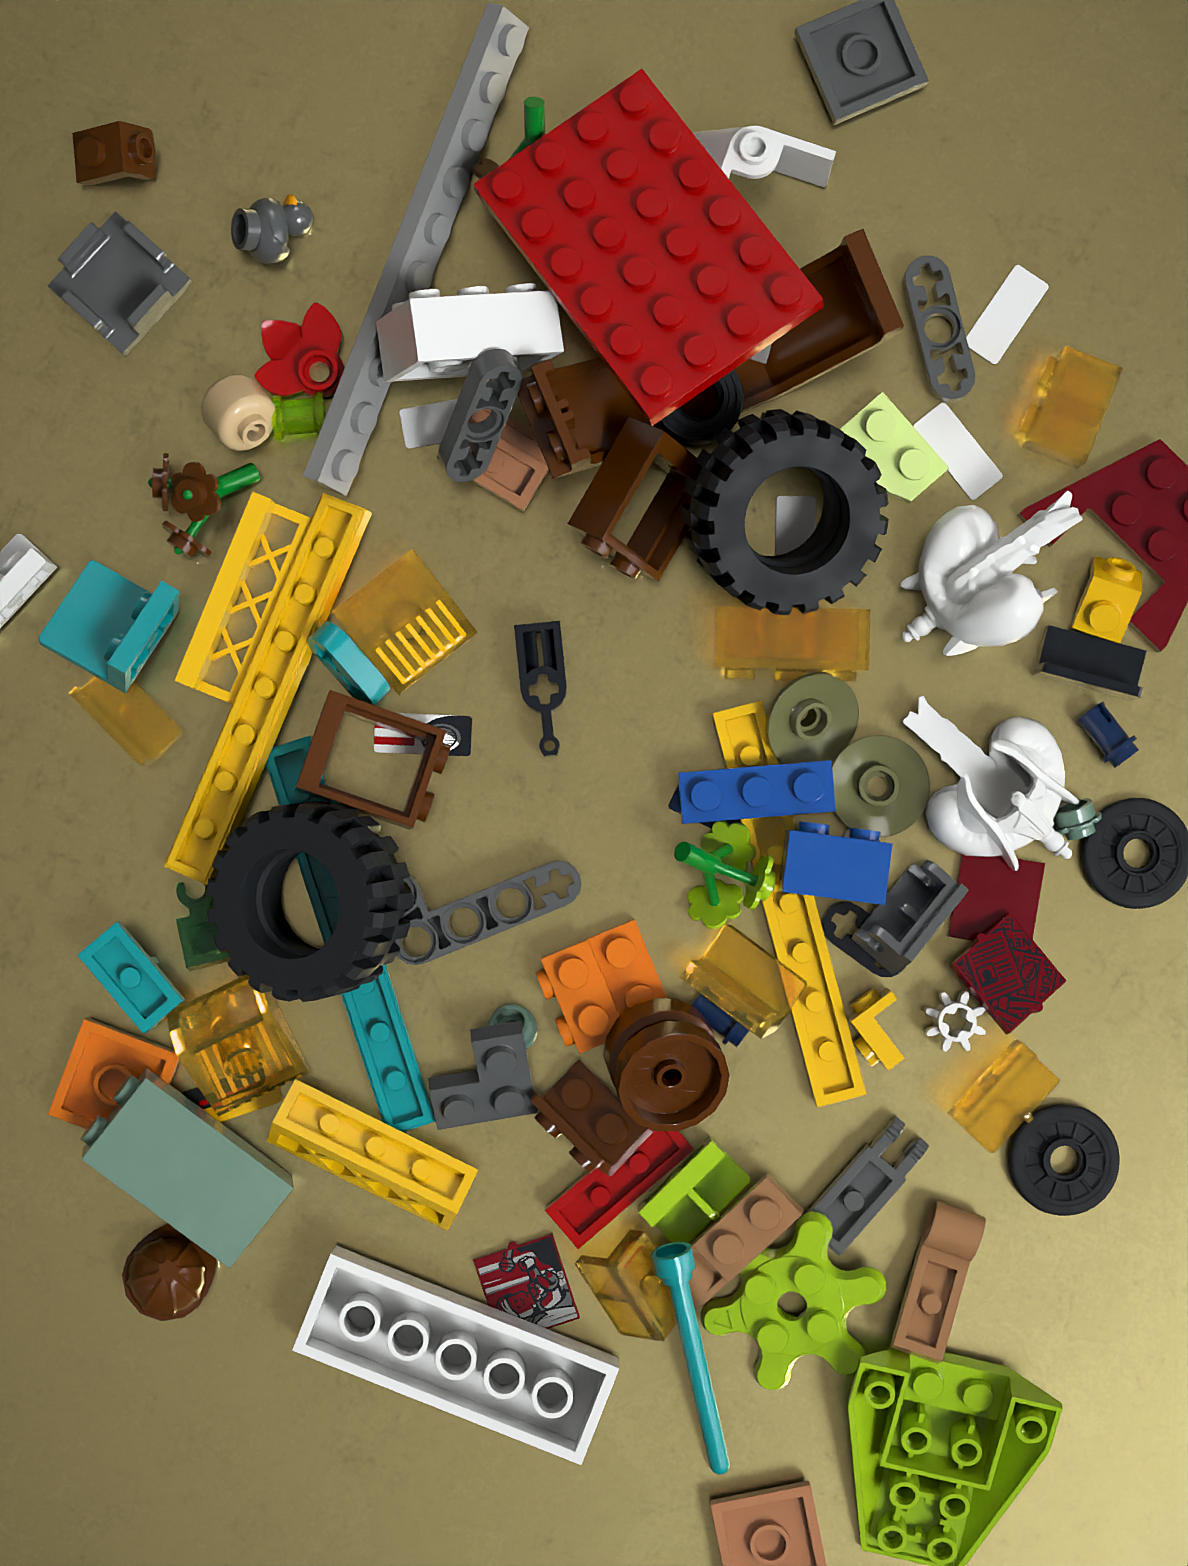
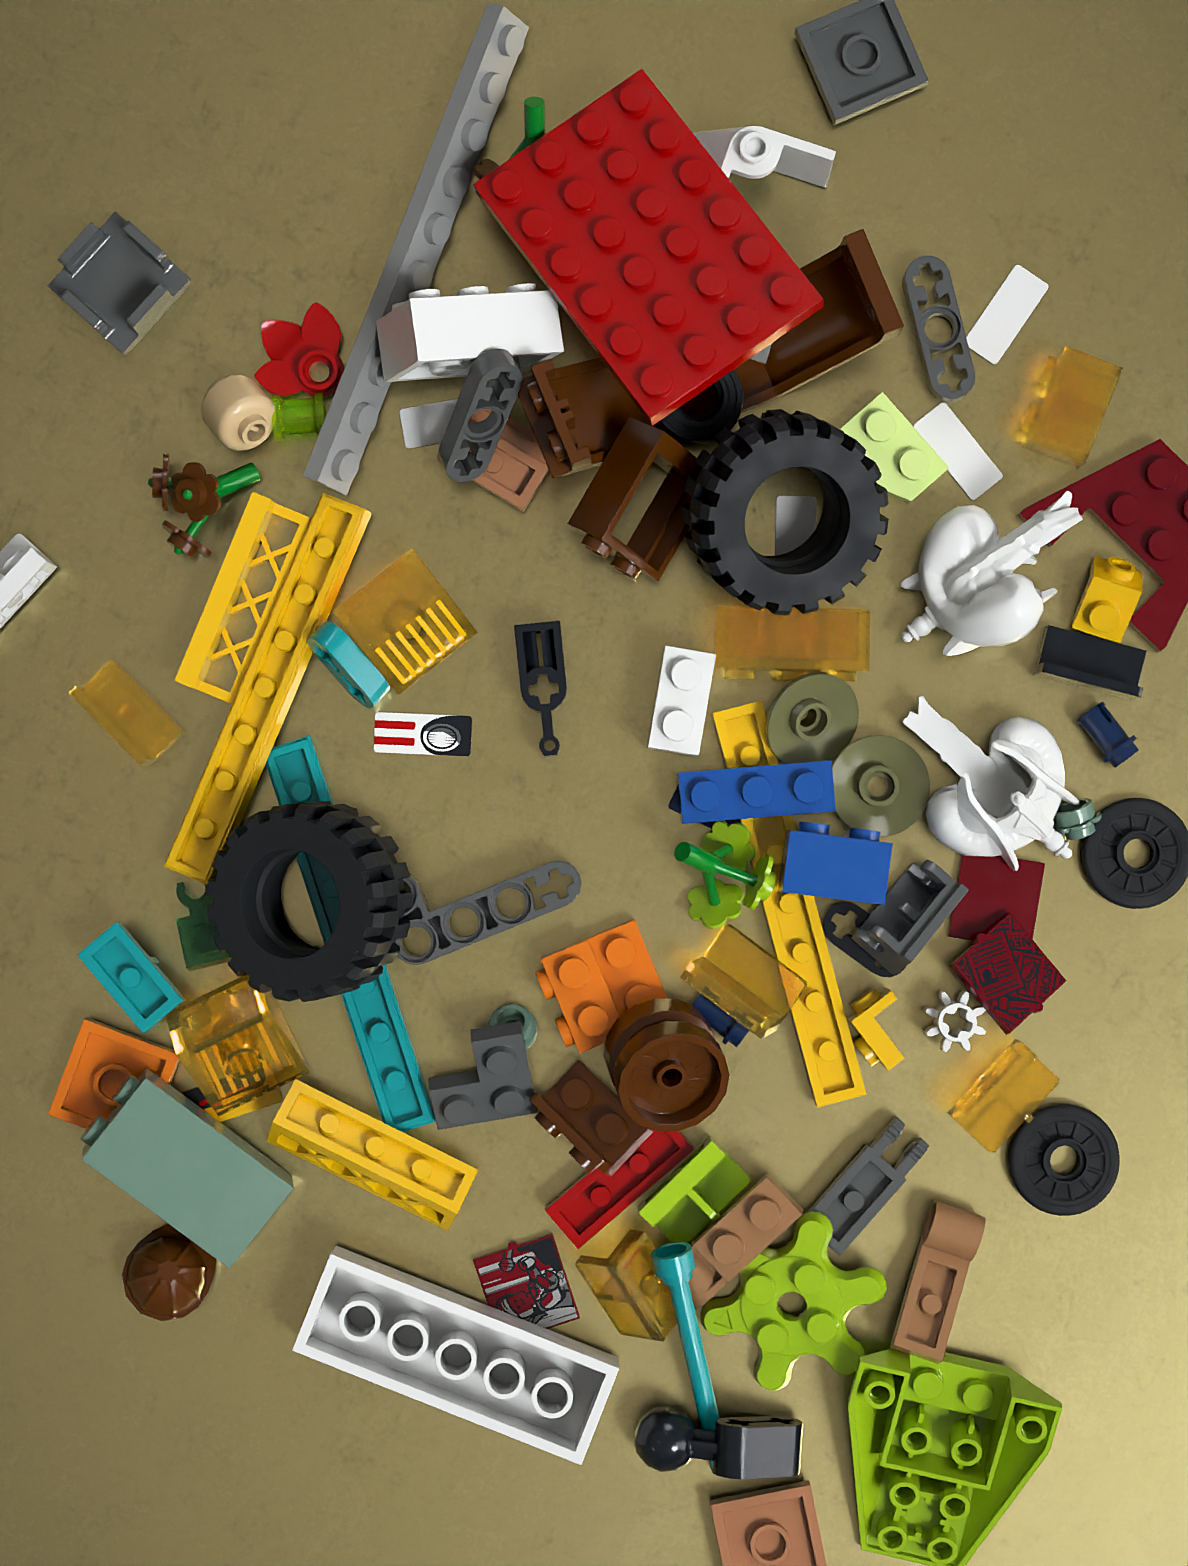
teal bracket [39,560,179,693] -> none
reddish brown bracket [72,121,156,186] -> none
dark grey animal [231,194,314,264] -> none
reddish brown window [294,690,451,830] -> none
none -> black beam [634,1406,803,1479]
none -> white brick [647,646,716,757]

